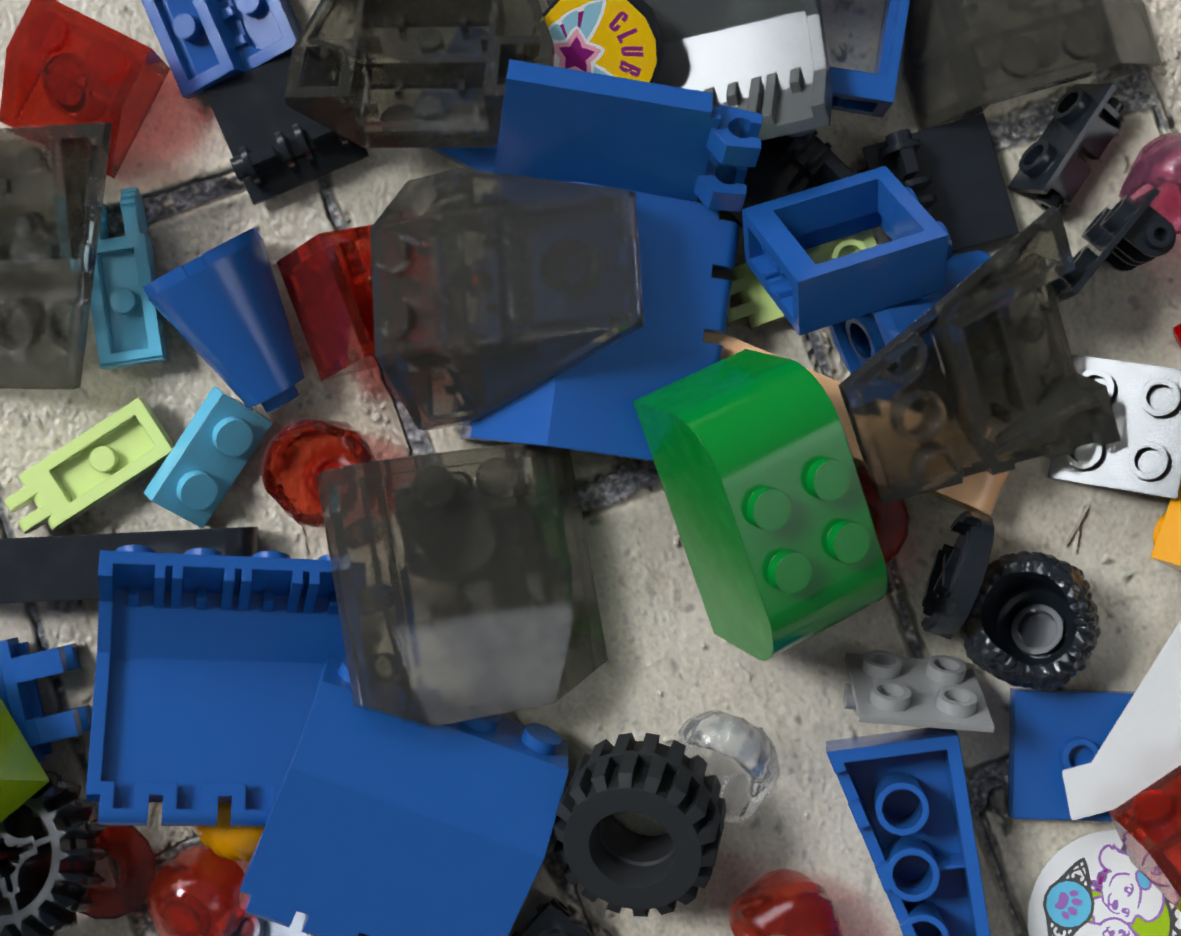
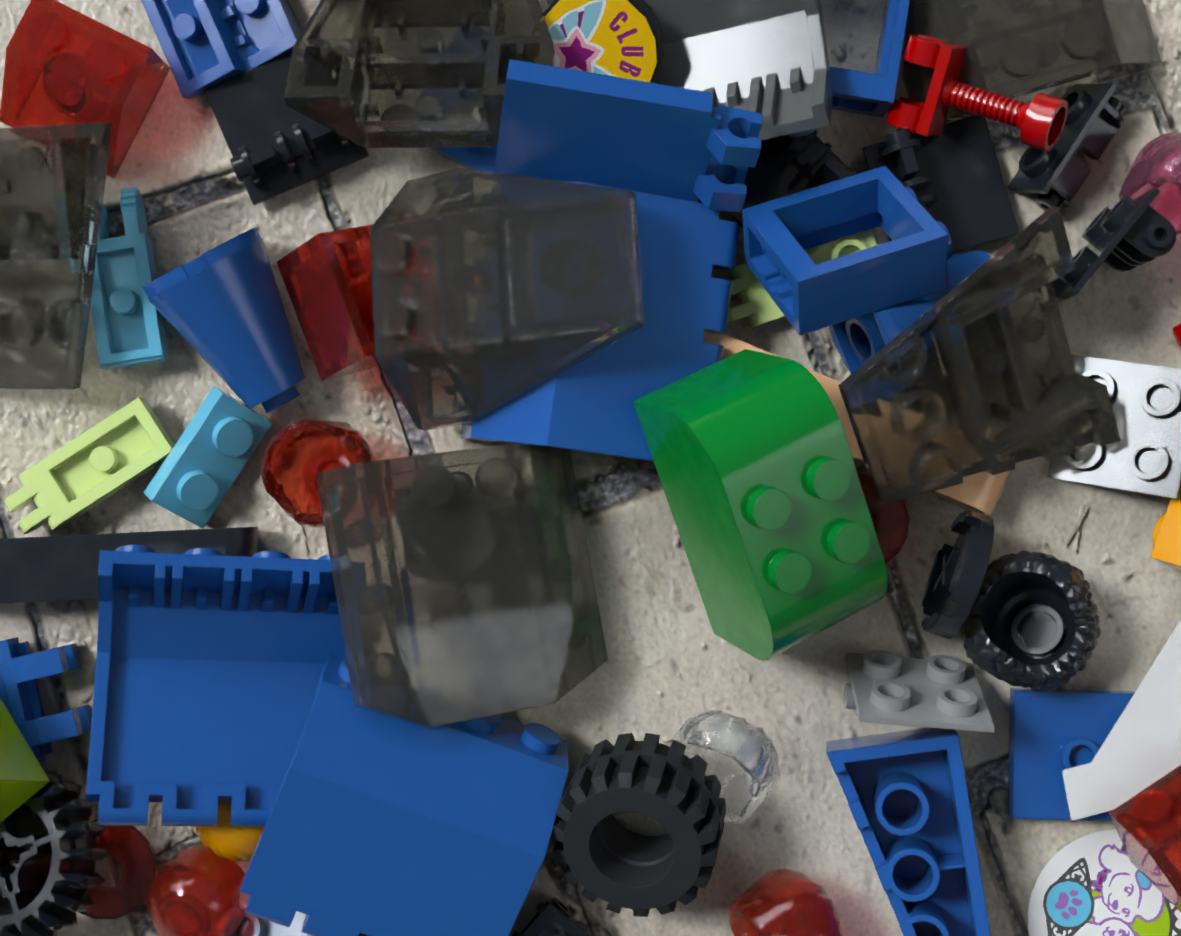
none -> red bar [885,34,1068,152]

